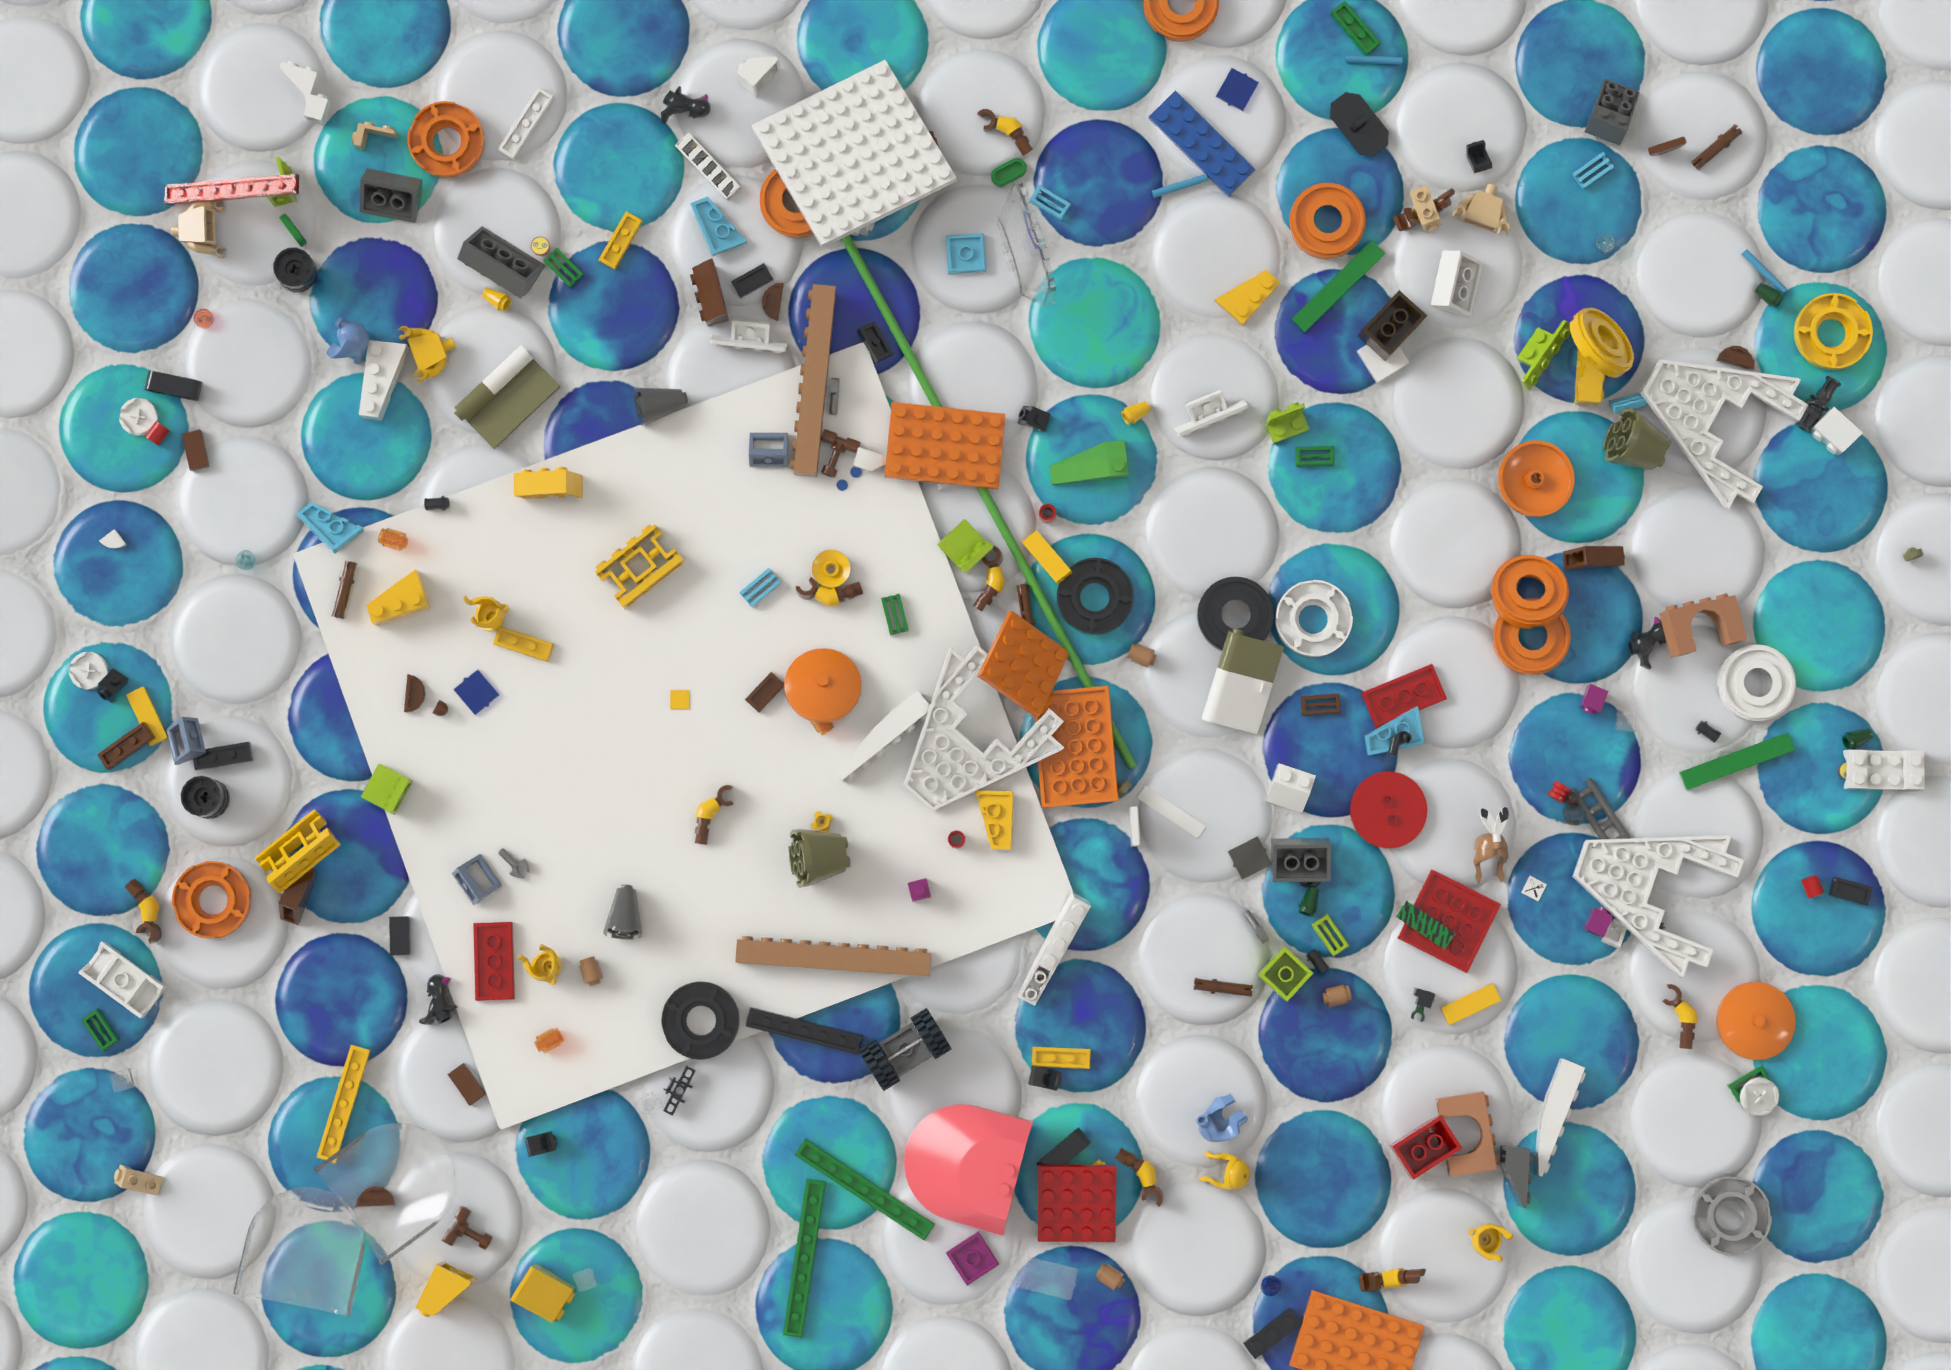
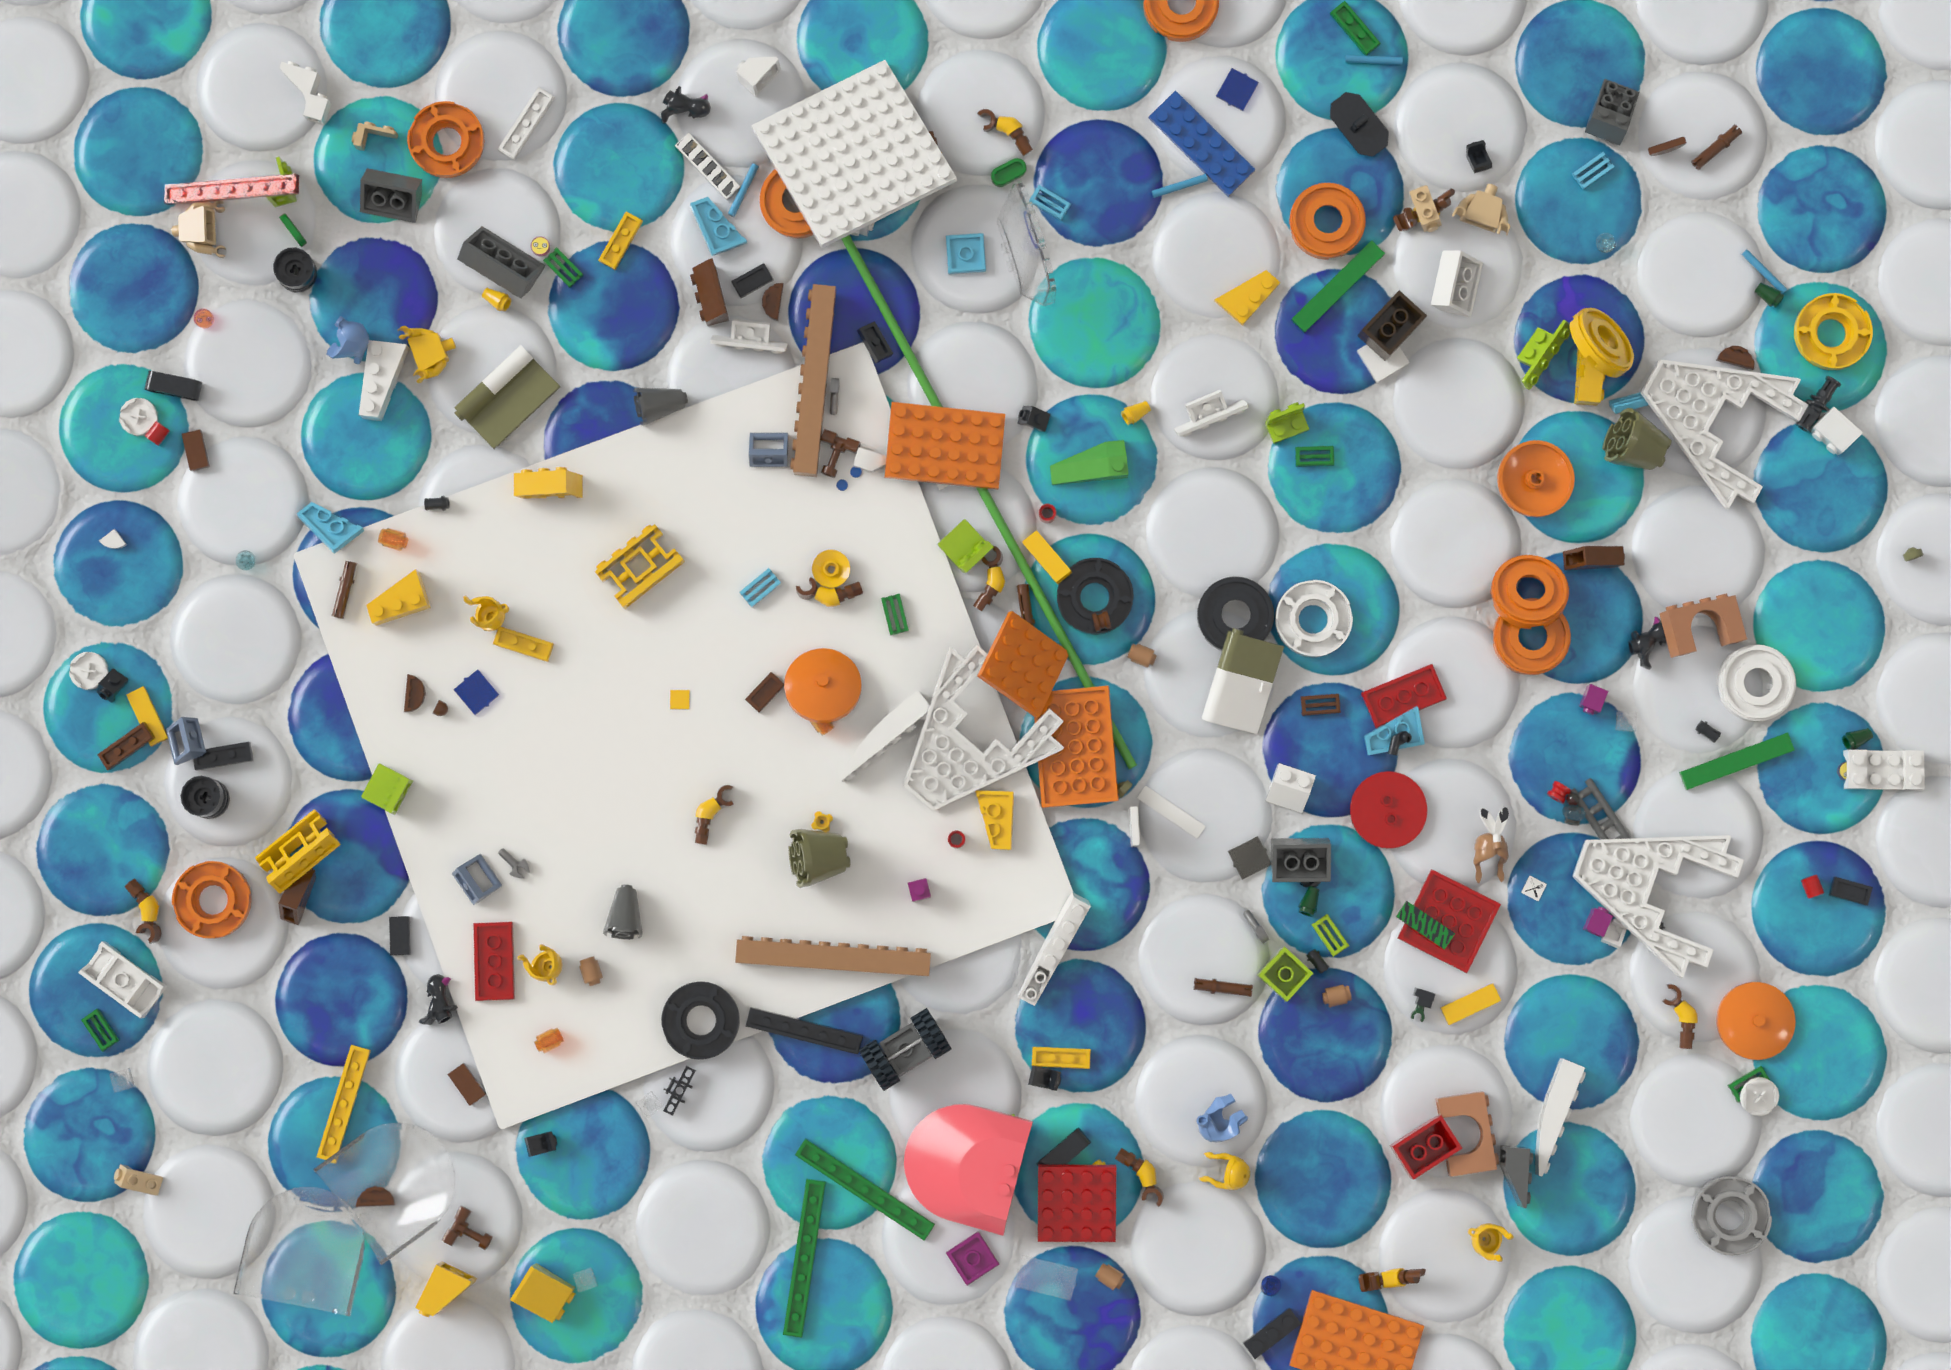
none -> dark azure bar [728,163,759,217]
none -> reddish brown wheel [1092,610,1111,632]

